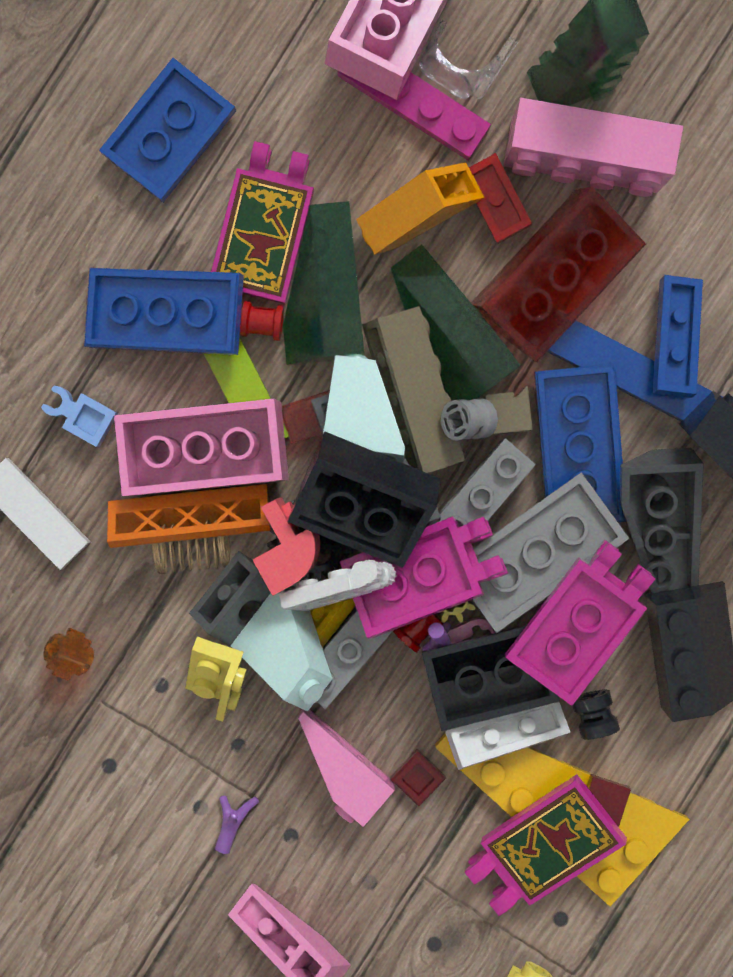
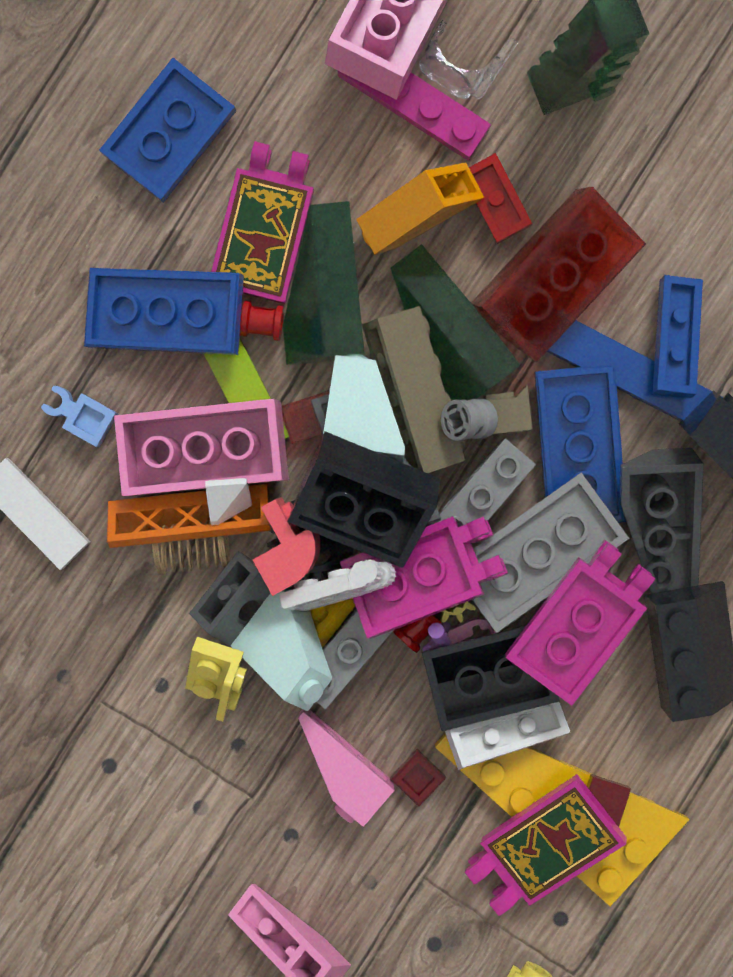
clear orange gear [43,628,94,681] -> none
medium lavender bar [215,795,259,854] -> none
bright pink brick [503,97,683,197] -> none
black wheel [573,689,620,740] -> none
none -> white slope [205,478,252,525]

